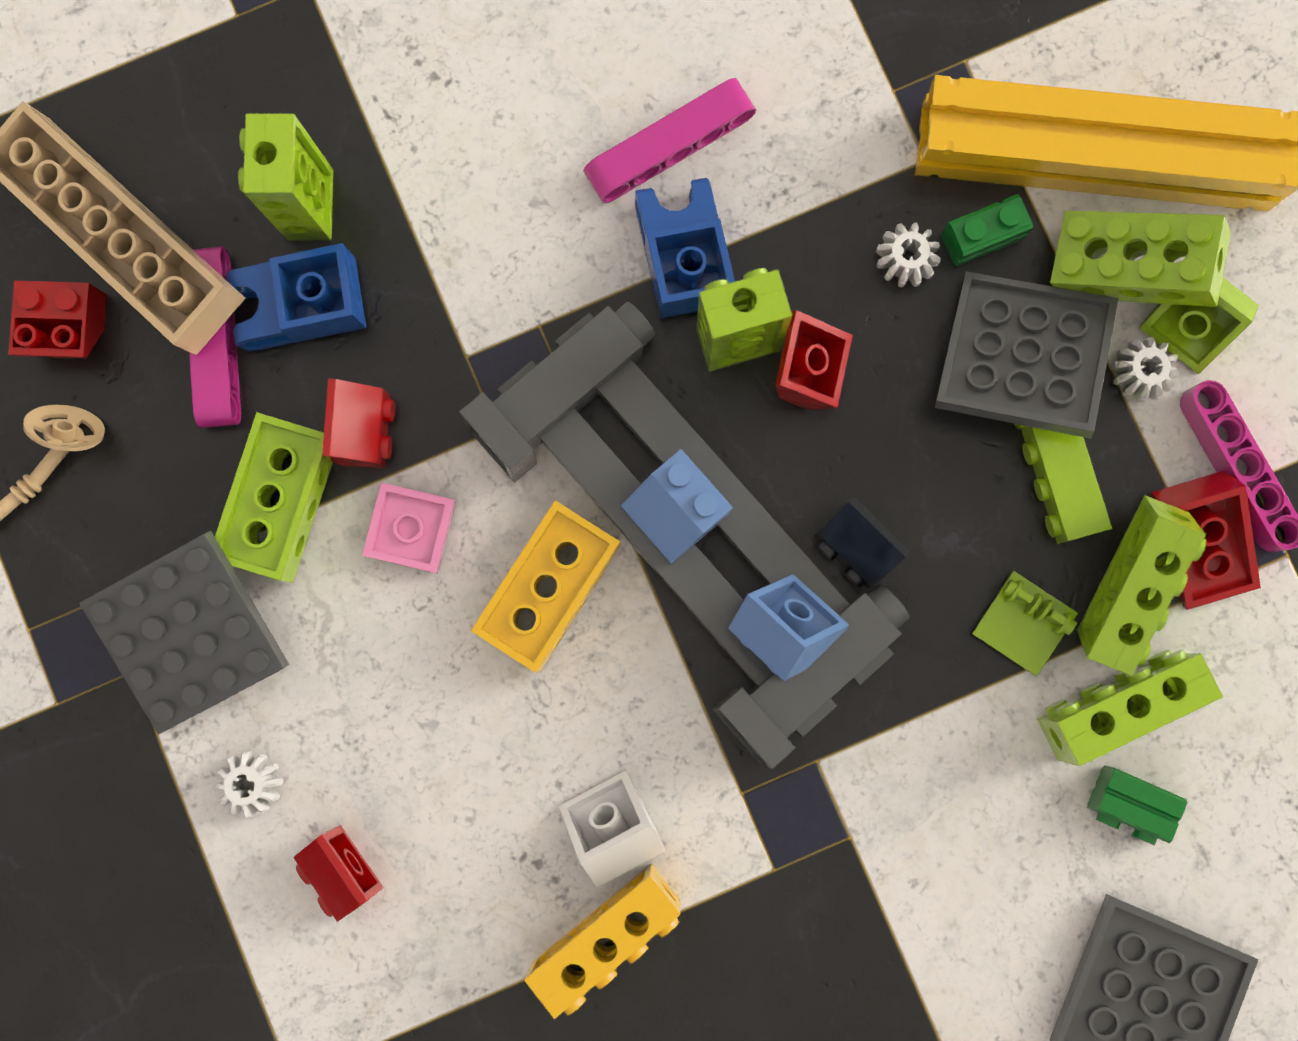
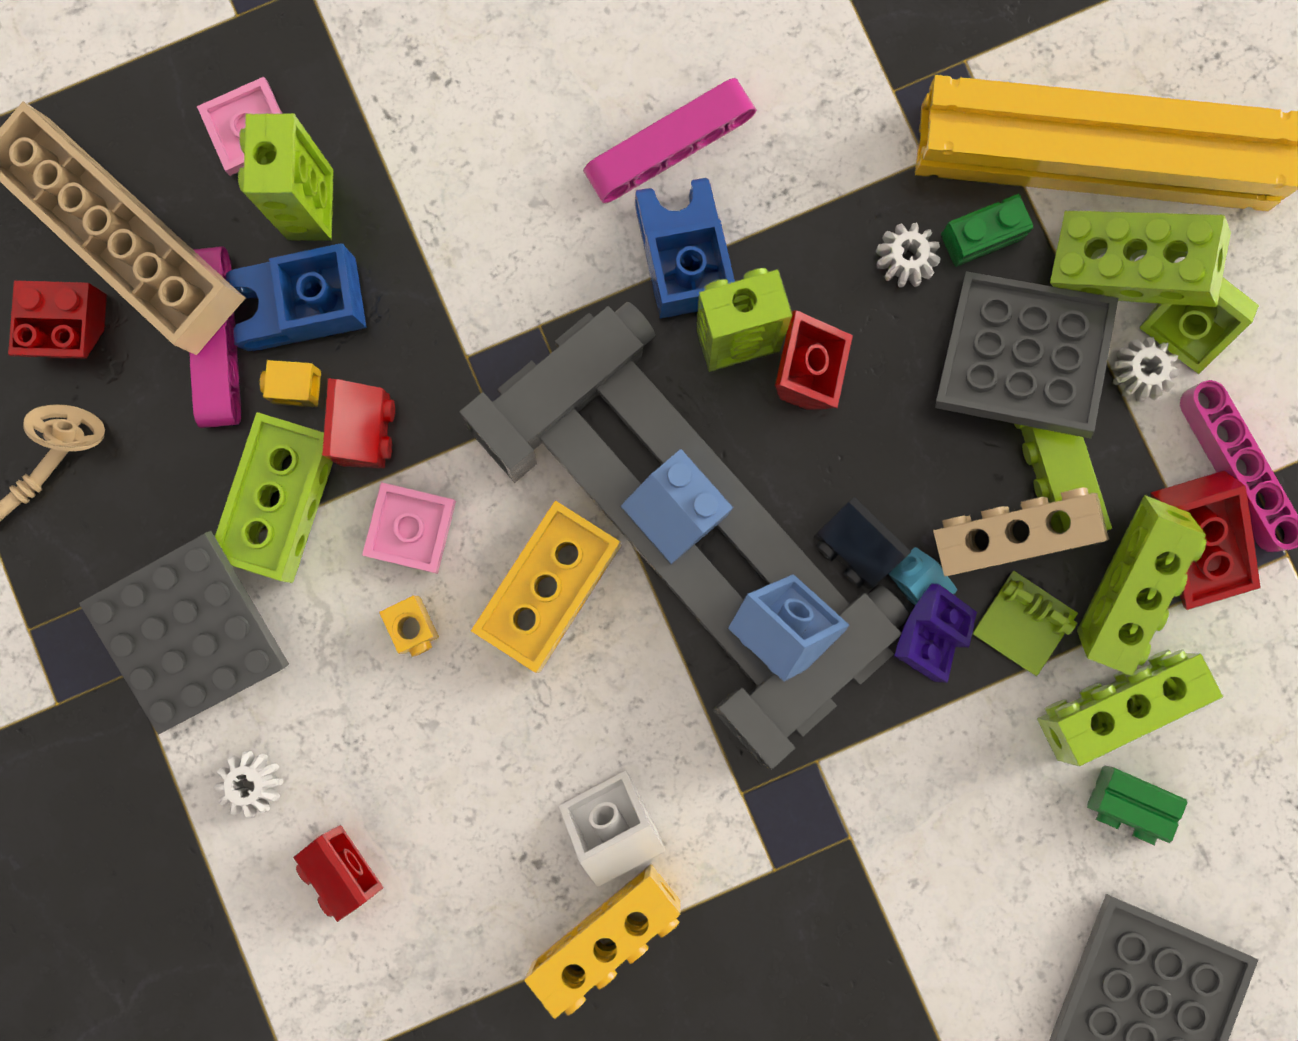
none -> bright pink plate [197,77,282,176]
none -> yellow brick [260,360,321,407]
none -> yellow brick [379,595,439,657]
none -> medium azure brick [888,547,958,605]
none -> dark purple slope [895,584,977,683]
none -> tan brick [933,487,1109,577]

